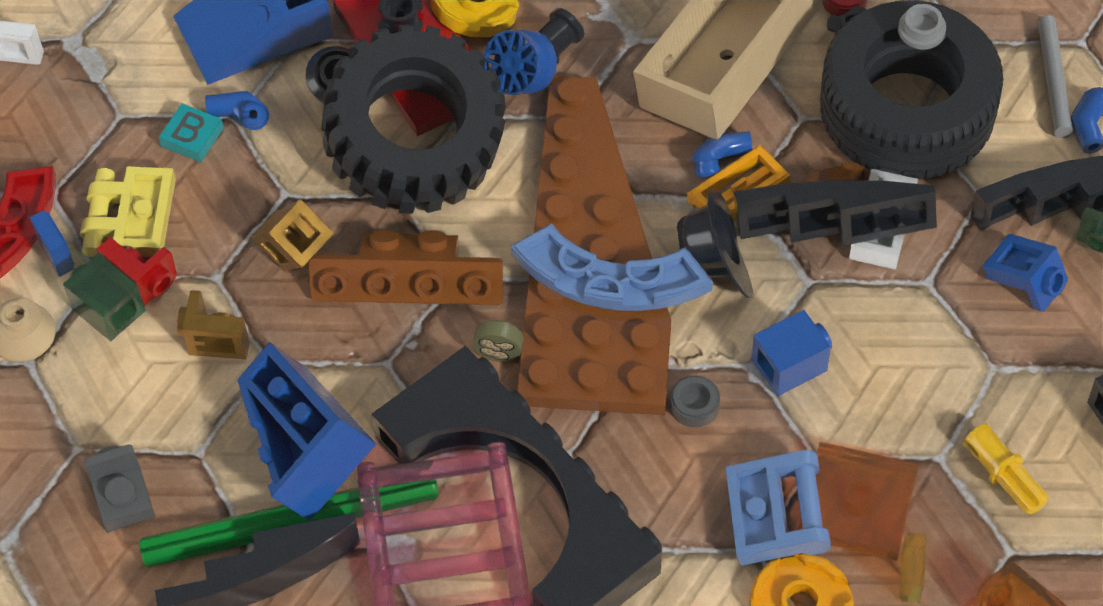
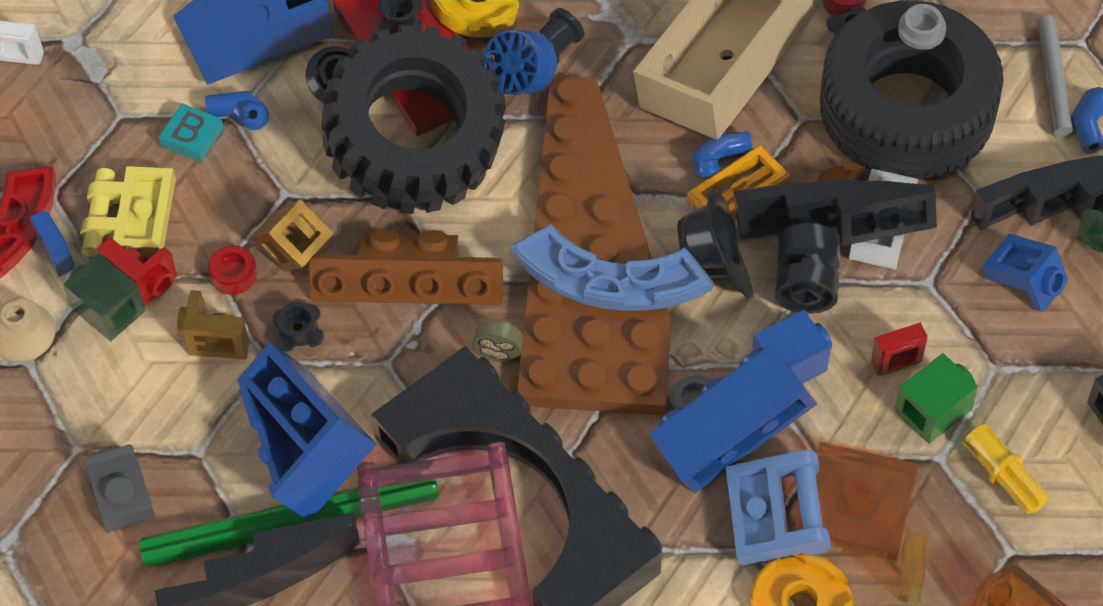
none -> red tile [207,245,257,295]
none -> black plate [272,302,324,352]
none -> blue brick [649,344,817,493]
none -> black wheel [775,223,841,314]
none -> red tile [871,322,928,376]
none -> green brick [895,353,978,444]

